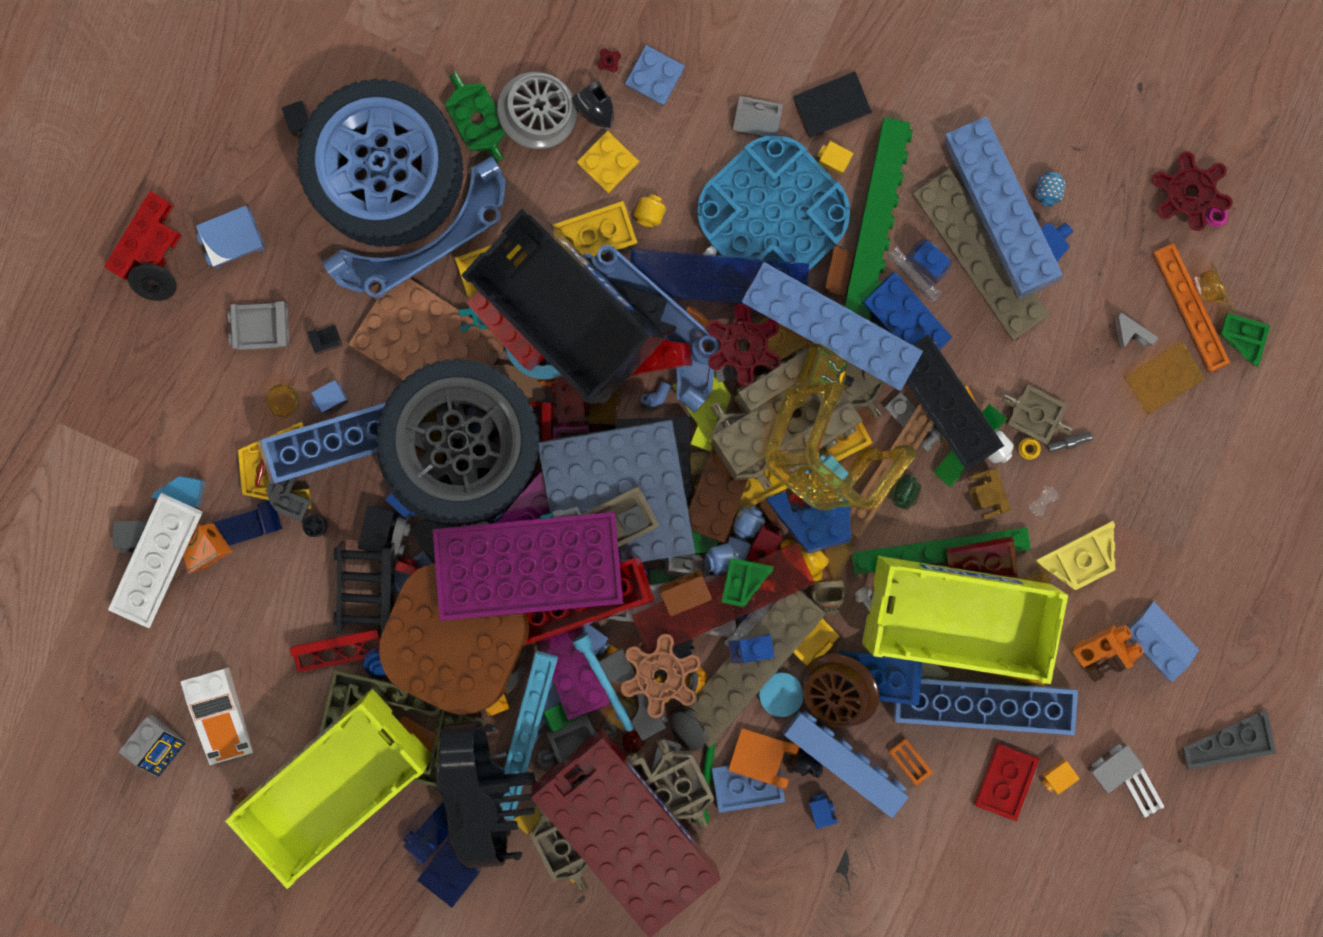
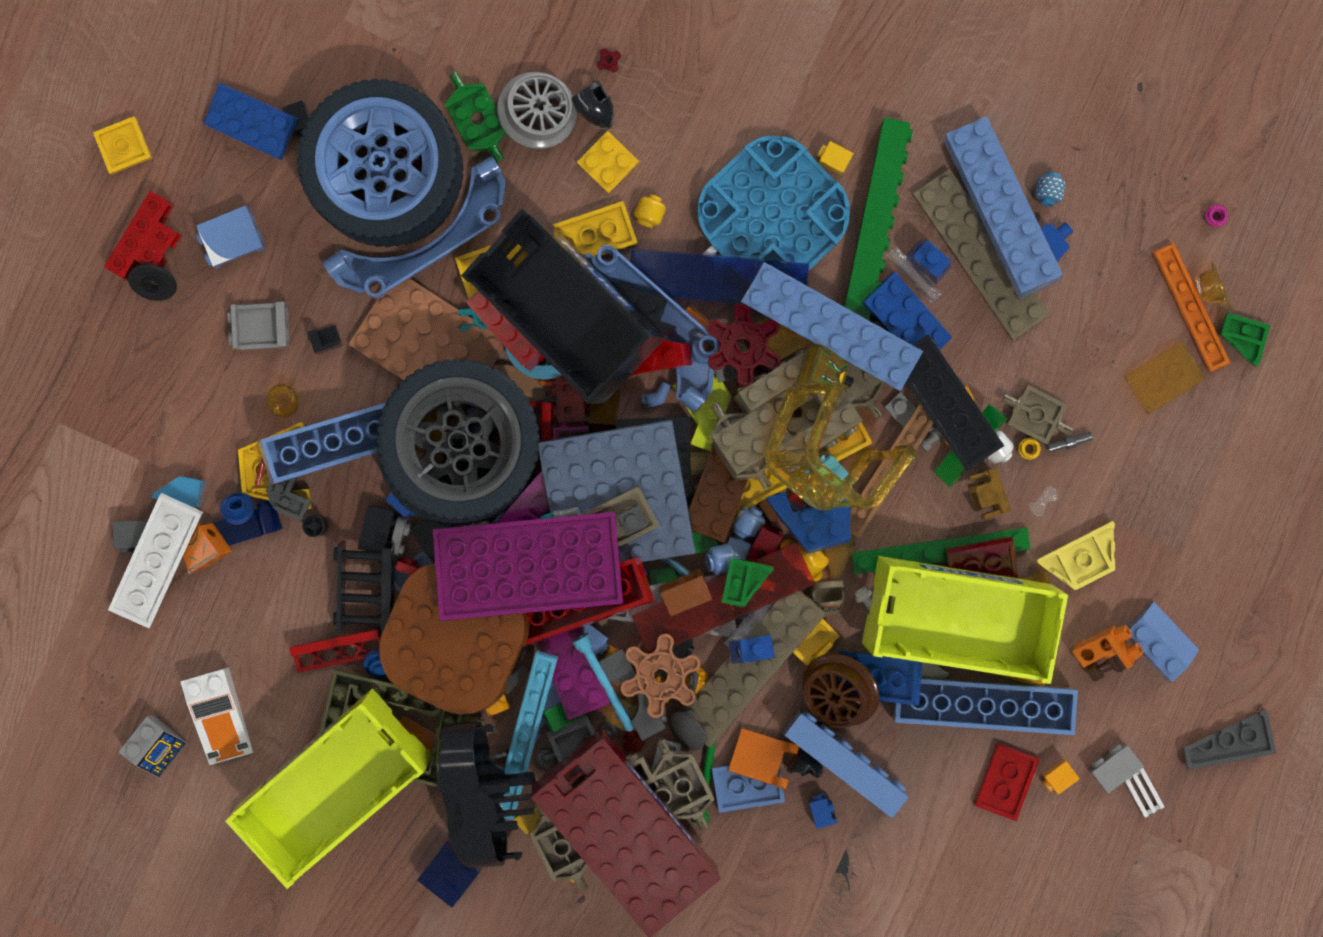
reddish brown plate [231,787,247,806] -> none
medium blue brick [311,380,349,413] -> none
clear blue door [403,801,448,864] -> none
medium blue plate [625,45,685,106] -> none
light grey plate [665,554,710,577] -> none
light grey panel [733,96,783,136] -> none
medium azure tile [759,672,804,717] -> none
black tile [793,71,872,138] -> none
dark orange panel [823,246,855,297] -> none
orange tile [888,737,933,786] -> none
clear green head [889,474,921,509] -> none
light grey slope [1114,313,1158,348] -> none
dark red plate [1152,151,1233,231] -> none
none -> yellow plate [93,116,152,175]
none -> blue plate [204,83,298,160]
none -> blue plate [220,493,254,525]

